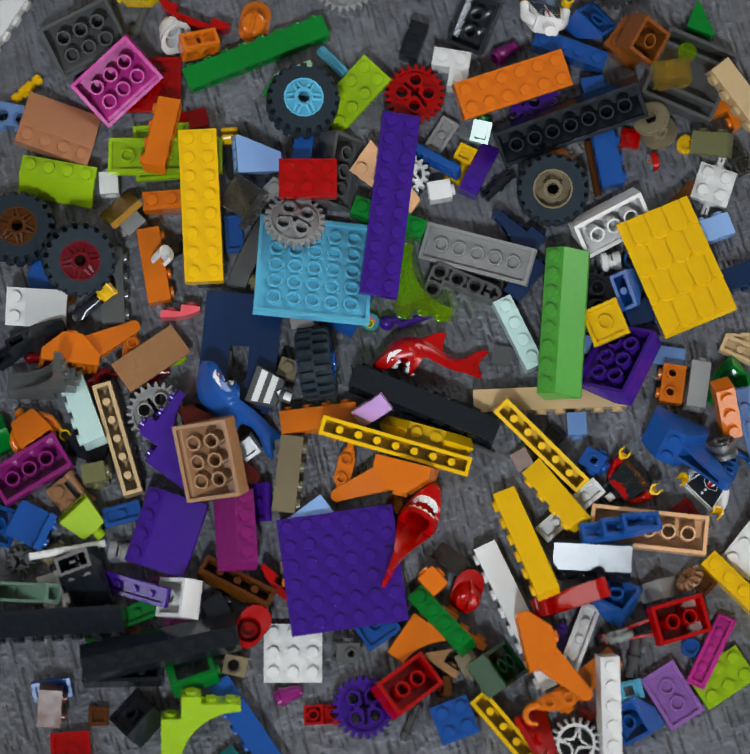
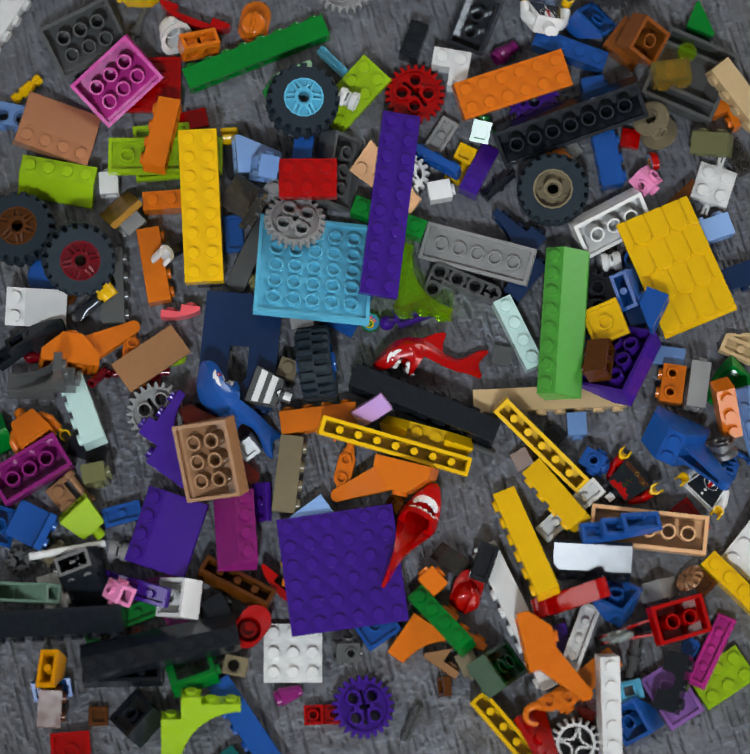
tan brick [92,381,144,499] -> none
red brick [370,651,444,721] -> none
blue brick [429,695,480,746] -> none
reddish brown bar [584,141,602,197] -> none
yellow tile [676,135,691,155] -> none
none -> light orange slope [35,649,67,688]
none -> bright pink brick [102,577,137,608]
none -> medium blue brick [249,151,280,183]
none -> white wheel [338,87,361,111]
none -> black tile [468,541,500,584]
none -> reddish brown brick [581,338,615,383]
none -> bright pink brick [628,165,663,198]
none -> blue slope [638,286,670,335]
none -> black arch [652,650,695,715]

